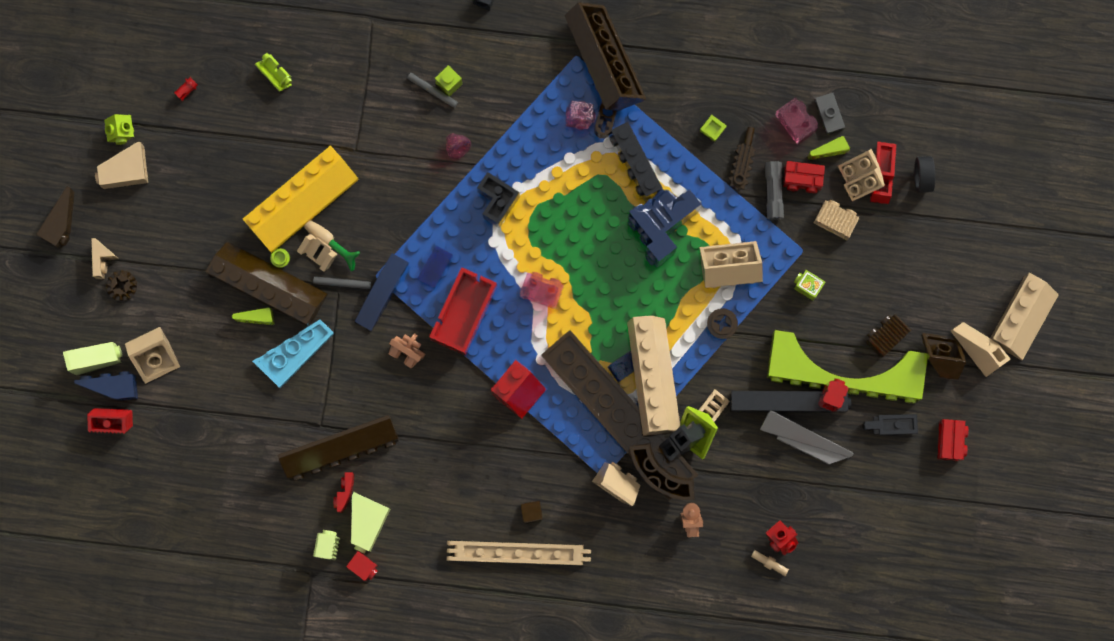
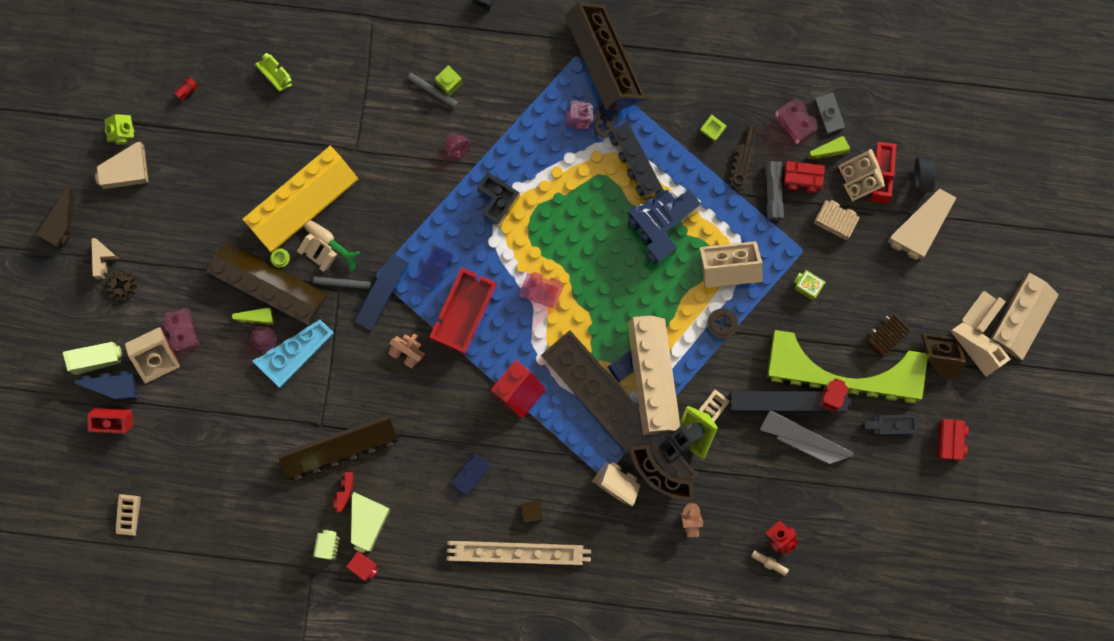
none -> tan slope [116,494,141,536]
none -> clear pink brick [163,307,200,353]
none -> clear pink brick [249,325,276,352]
none -> clear blue plate [452,453,491,496]
none -> tan slope [888,189,956,260]
none -> tan panel [962,291,1006,333]

